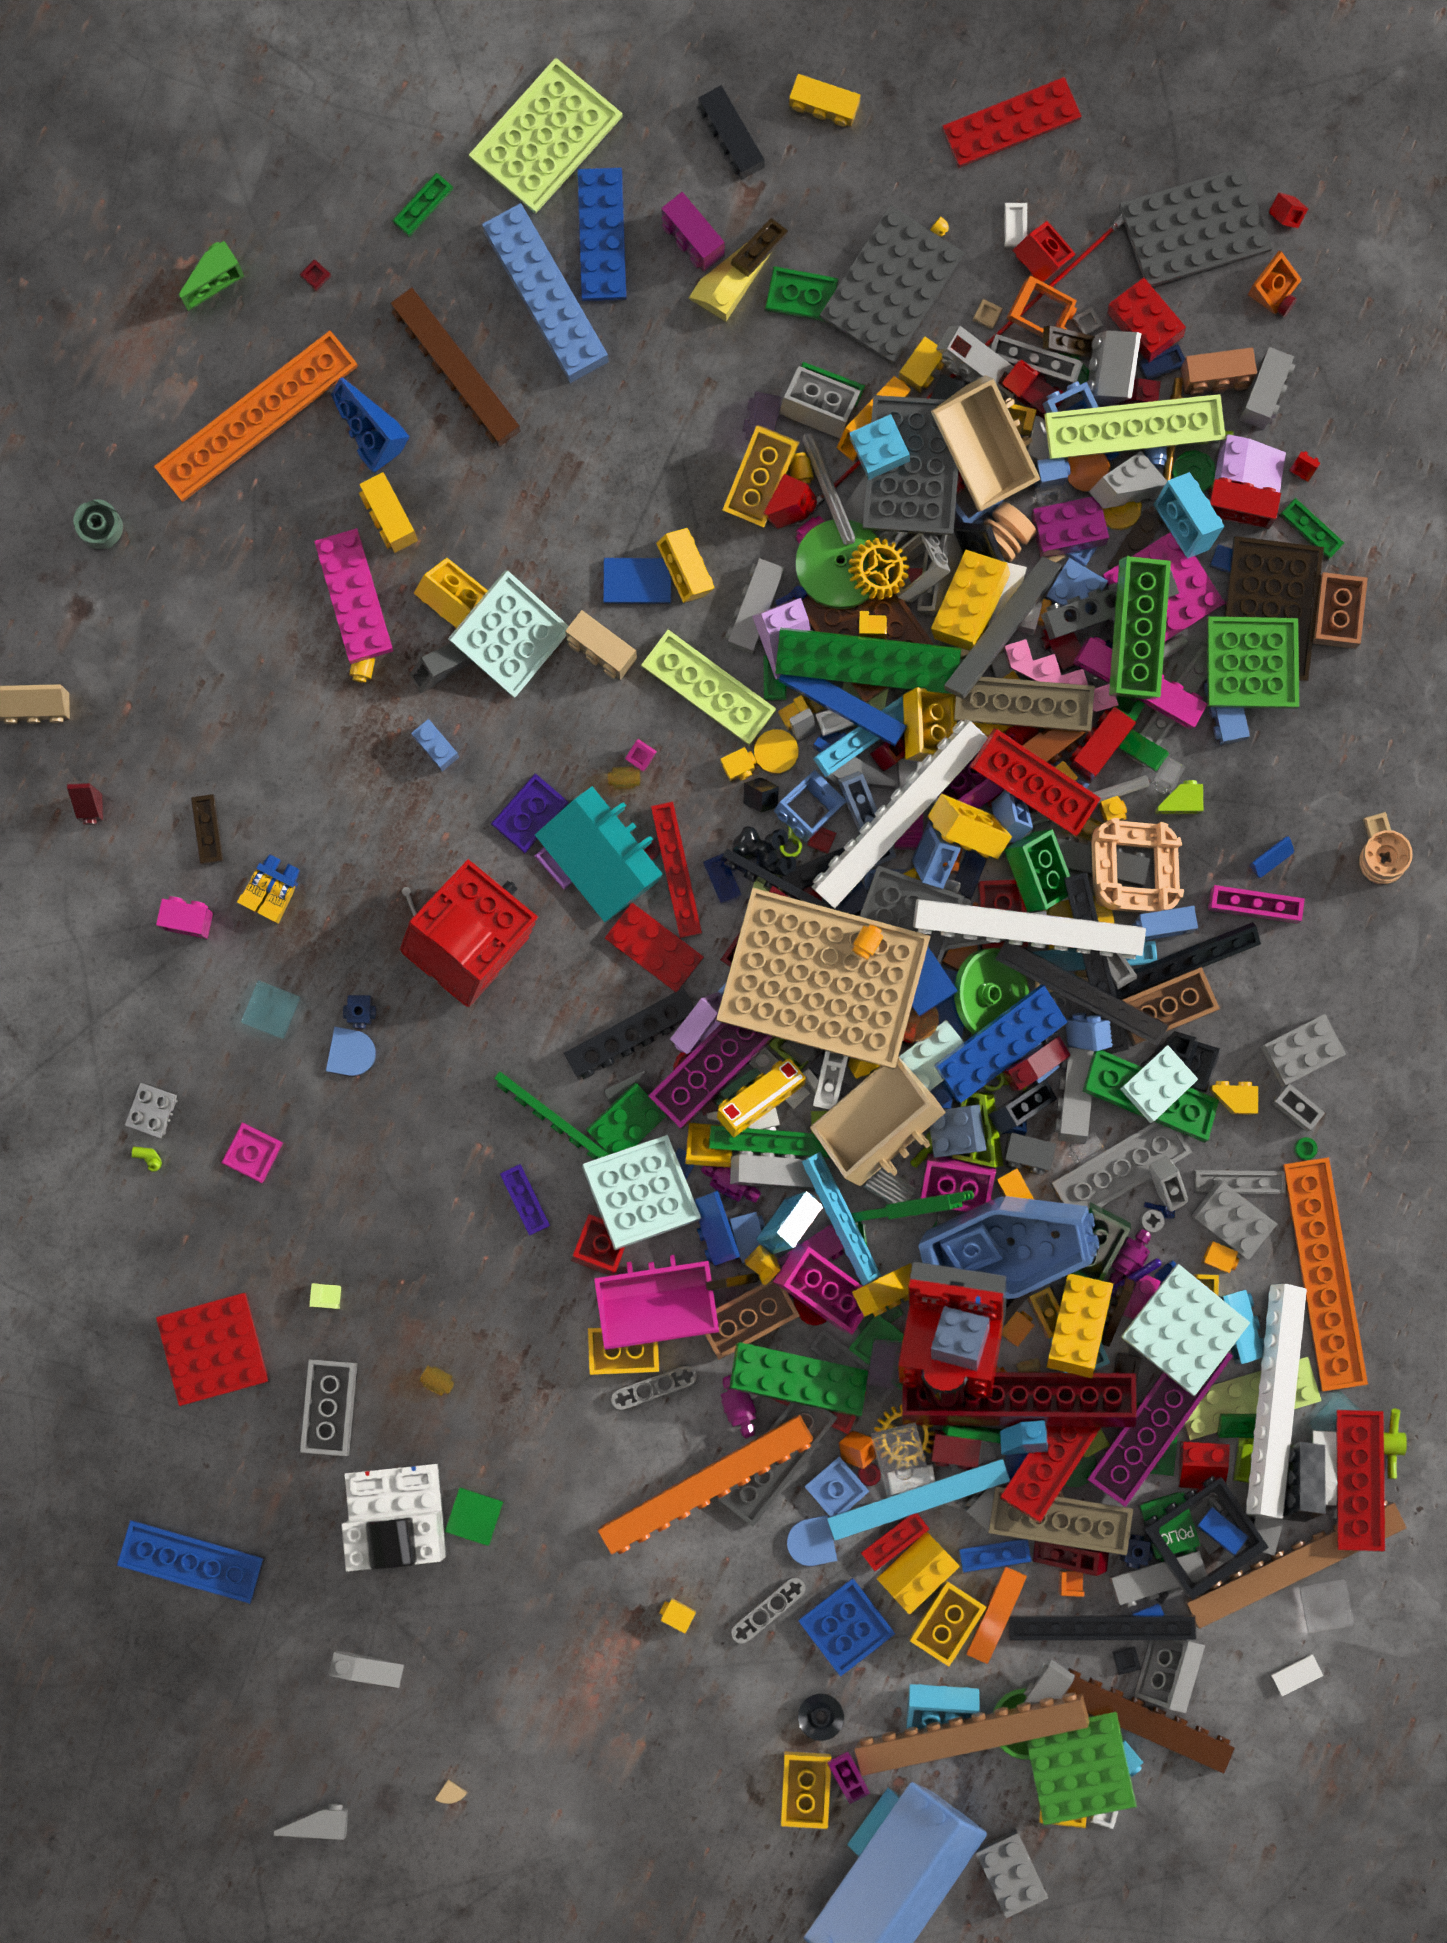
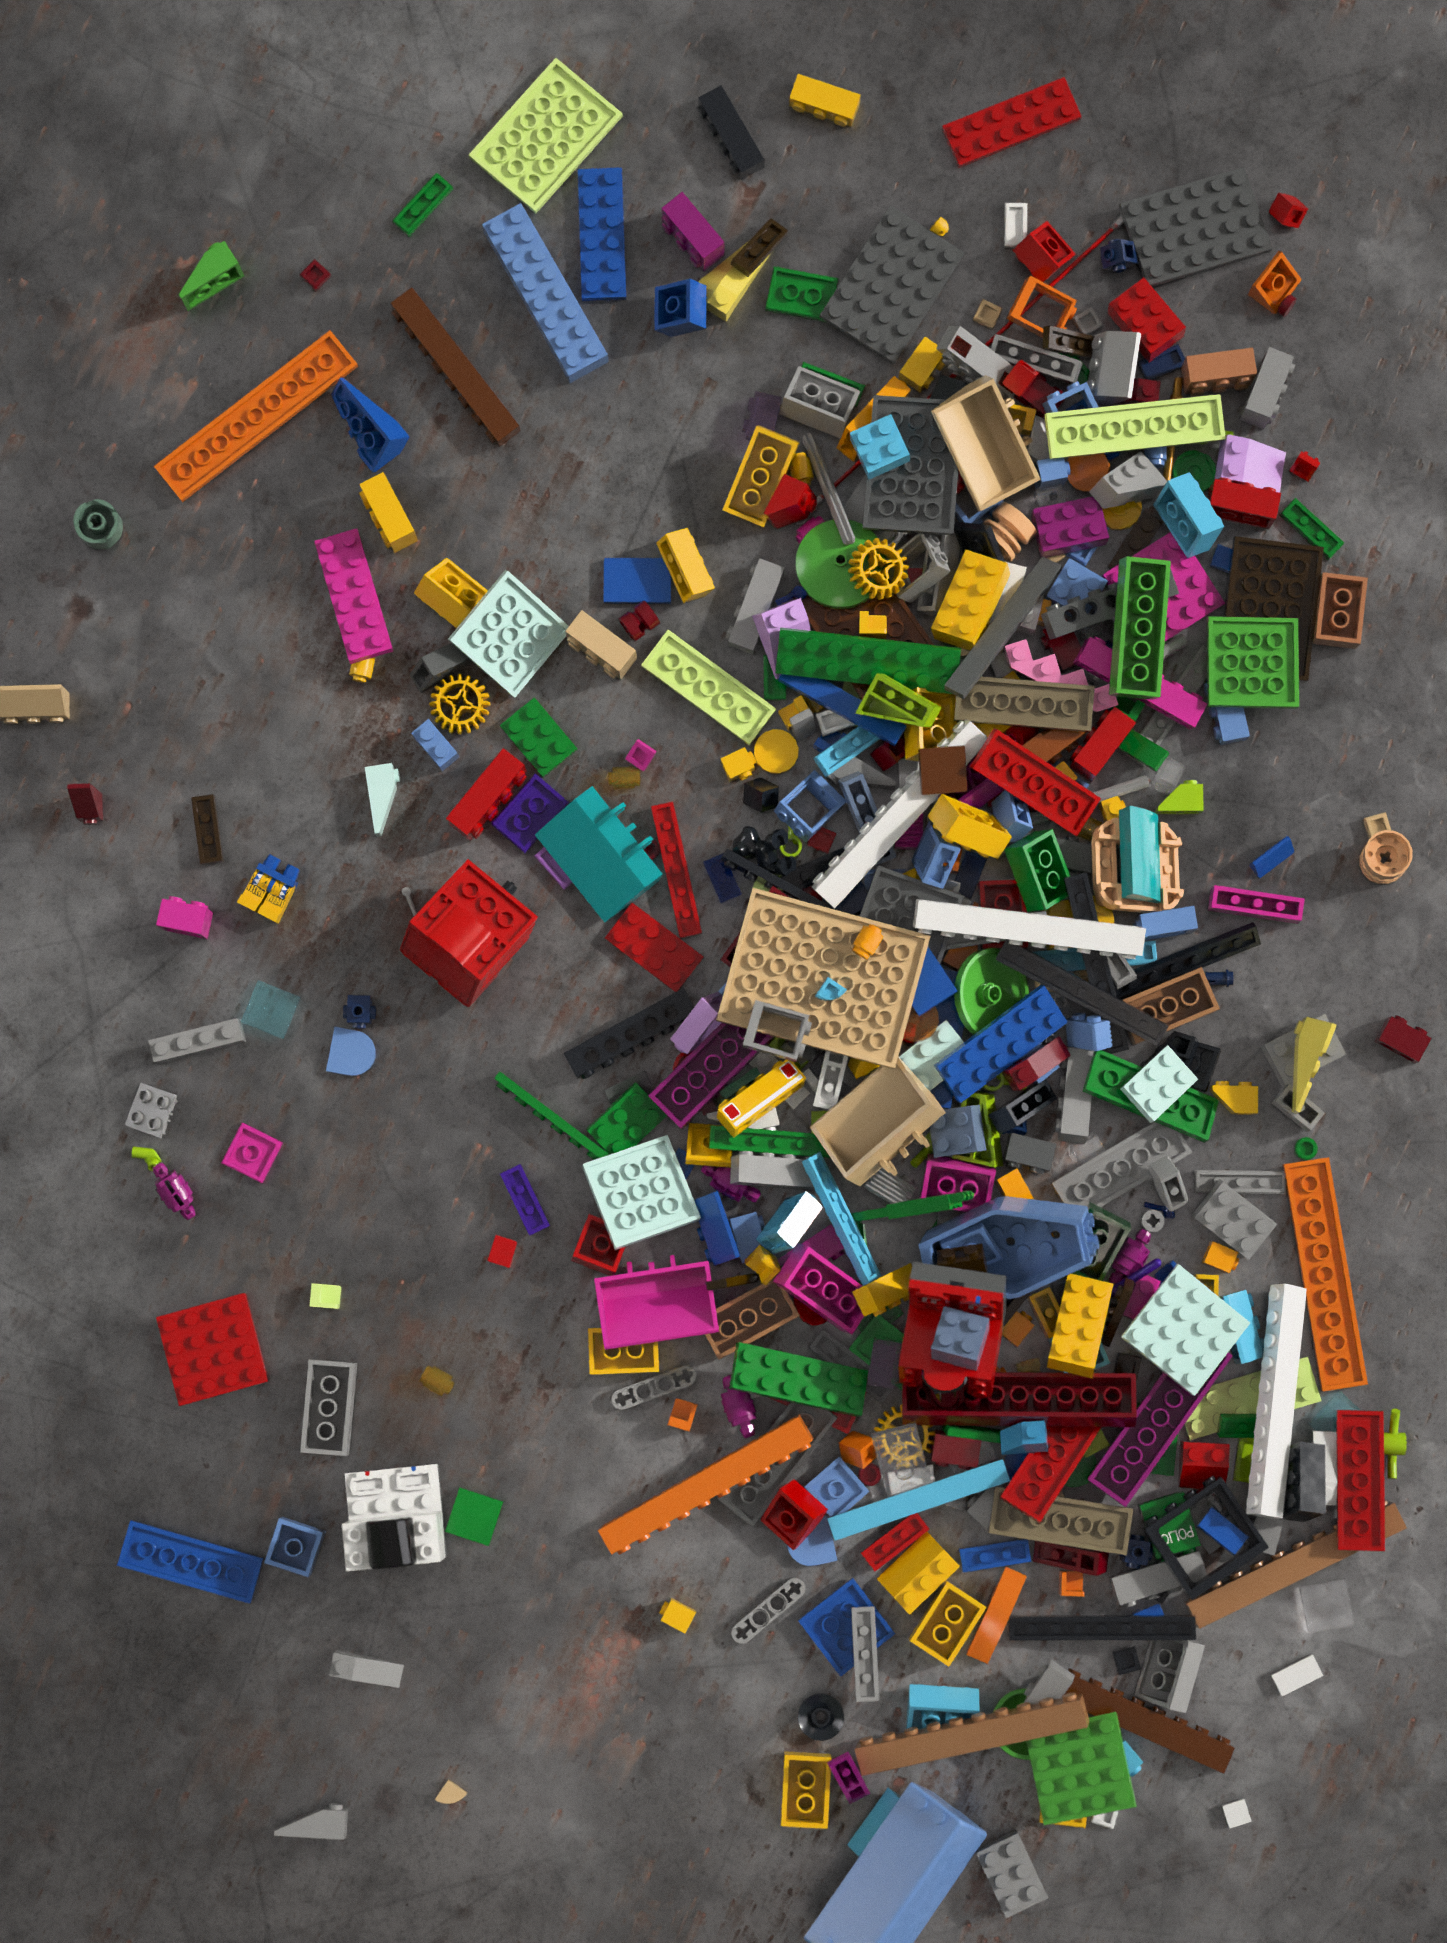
none -> light grey brick [148,1018,246,1064]
none -> magenta piece [153,1162,196,1220]
none -> medium blue brick [264,1517,326,1577]
none -> light aqua slope [365,763,400,837]
none -> yellow gear [429,674,491,735]
none -> red brick [446,748,527,841]
none -> red panel [487,1235,517,1268]
none -> green plate [500,697,578,778]
none -> dark red wheel [618,600,660,642]
none -> blue brick [654,279,707,337]
none -> orange panel [668,1398,698,1432]
none -> light grey window [743,1000,812,1062]
none -> red slope [760,1479,828,1551]
none -> medium azure tile [815,977,847,1001]
none -> light grey plate [851,1606,879,1702]
none -> lime wedge [855,673,942,727]
none -> reddish brown tile [918,745,967,795]
none -> dark brown brick [937,1244,988,1273]
none -> dark blue brick [1100,239,1138,273]
none -> slope [1119,806,1161,904]
none -> dark blue pin [1205,969,1233,987]
none -> white tile [1221,1798,1252,1829]
none -> light yellow wedge [1292,1017,1337,1114]
none -> dark red brick [1374,1015,1432,1064]

